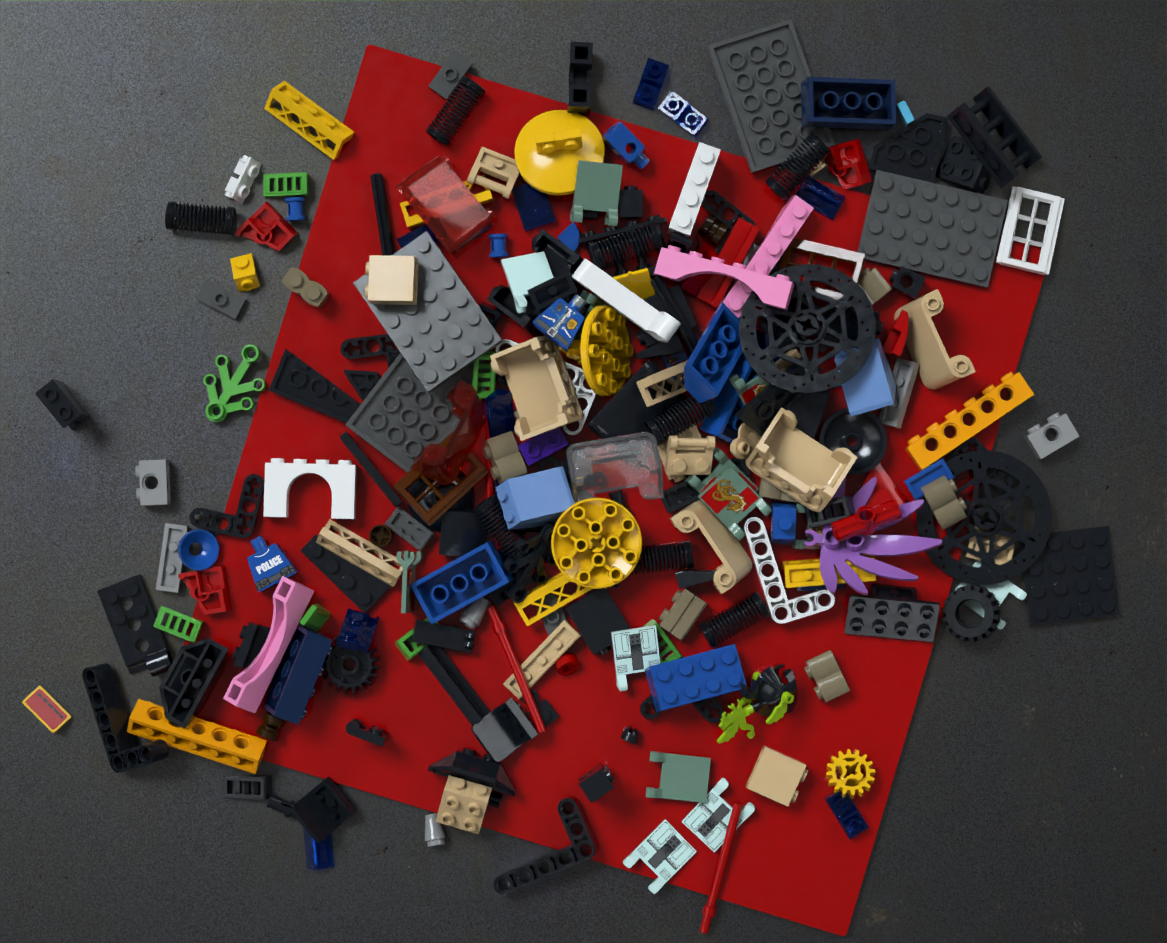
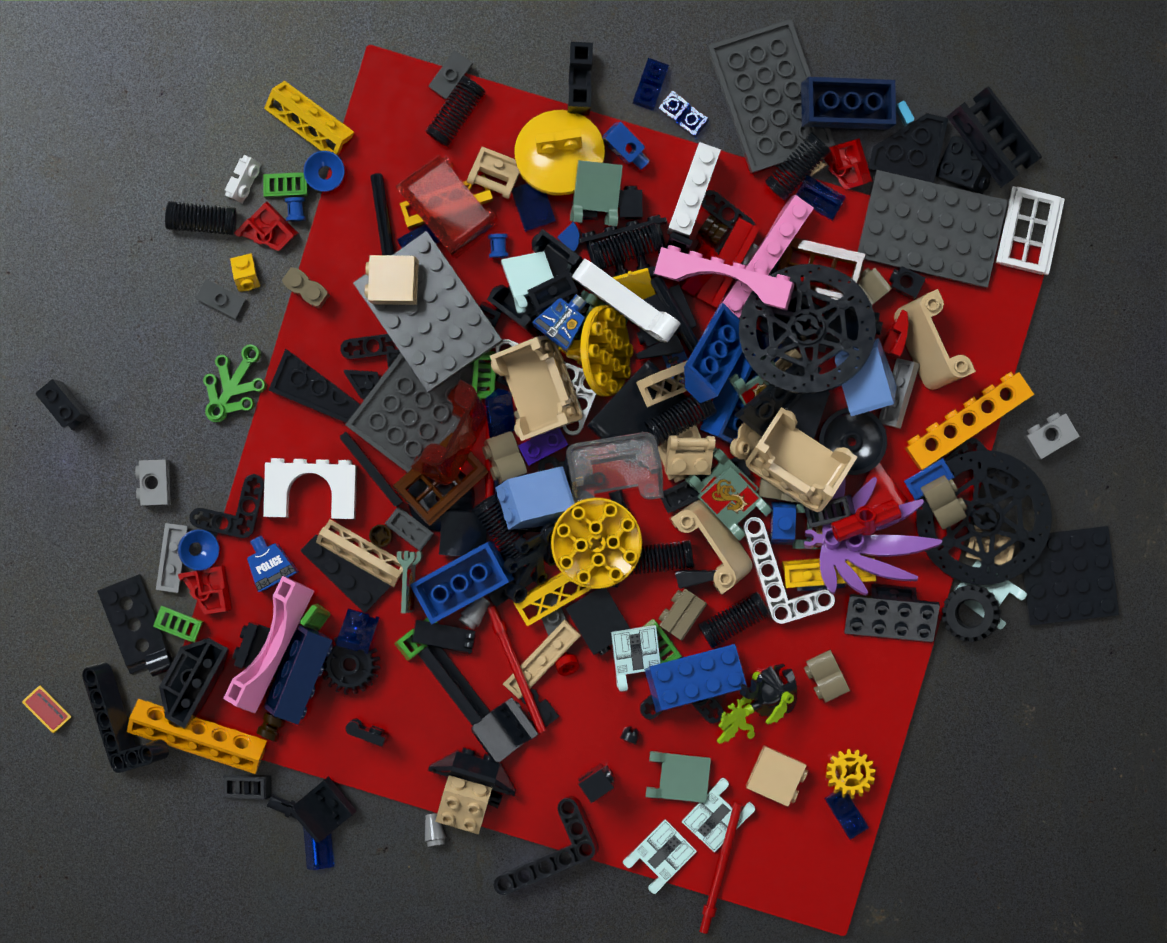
none -> blue piece [304,151,345,192]

